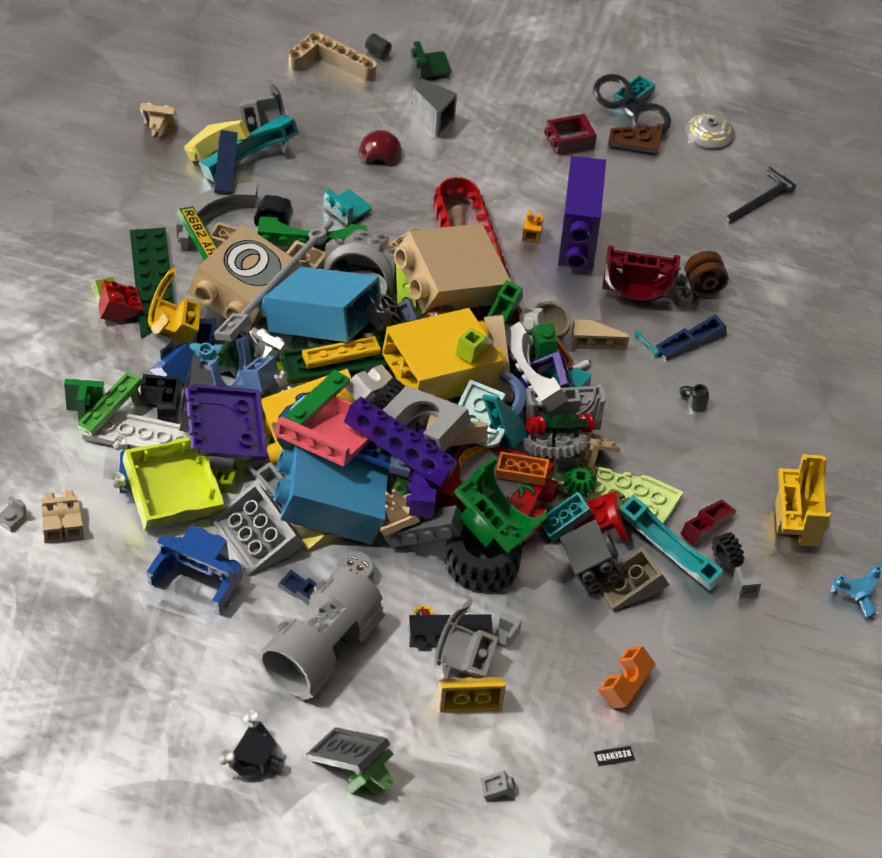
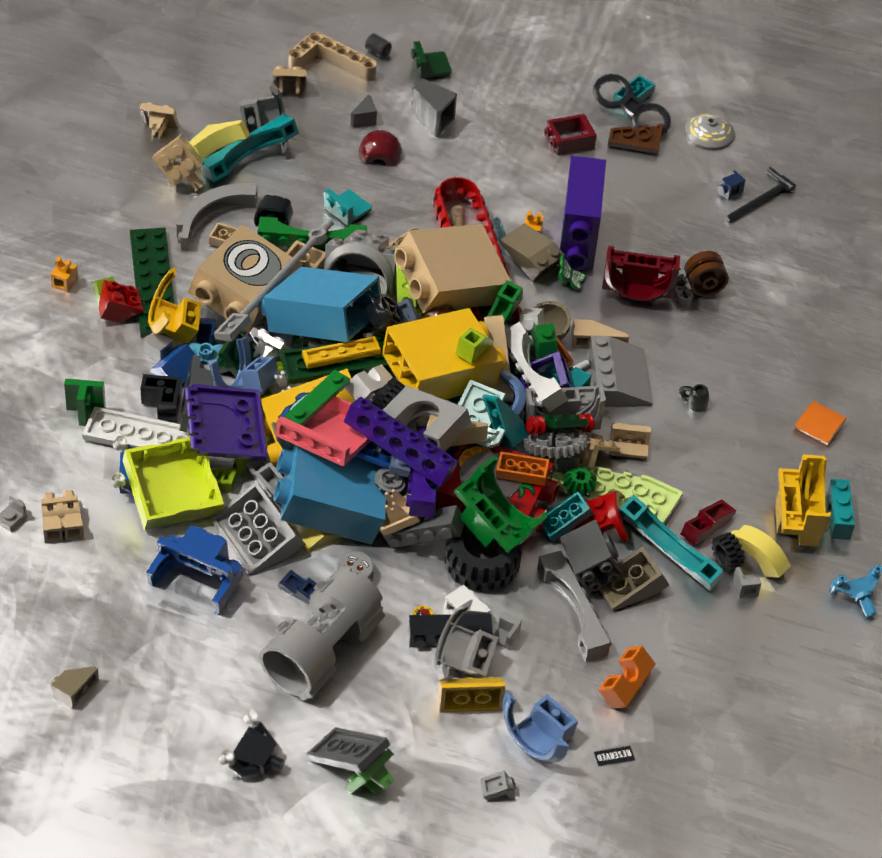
bright green piece [77,371,143,436] -> none
tile [176,206,217,261] -> none
dark blue slope [214,130,238,195] -> none
teal hinge [634,330,660,356] -> none
dark blue slope [655,314,727,360] -> none
none -> light orange brick [50,256,78,293]
none -> dark tan slope [51,666,99,709]
none -> tan brick [152,134,204,191]
none -> tan plate [272,66,306,95]
none -> dark grey slope [350,95,377,127]
none -> light grey gear [374,468,405,495]
none -> white slope [444,585,491,615]
none -> clear light blue gear [492,217,507,240]
none -> dark tan slope [499,223,565,282]
none -> medium blue piece [502,691,578,763]
none -> light grey arch [537,550,612,661]
none -> green animal [558,254,586,290]
none -> light grey slope [588,336,653,406]
none -> tan bracket [609,423,651,459]
none -> dark blue brick [717,170,746,200]
none -> light yellow arch [731,525,791,578]
none -> orange slope [794,401,847,446]
none -> teal arch [826,479,855,540]

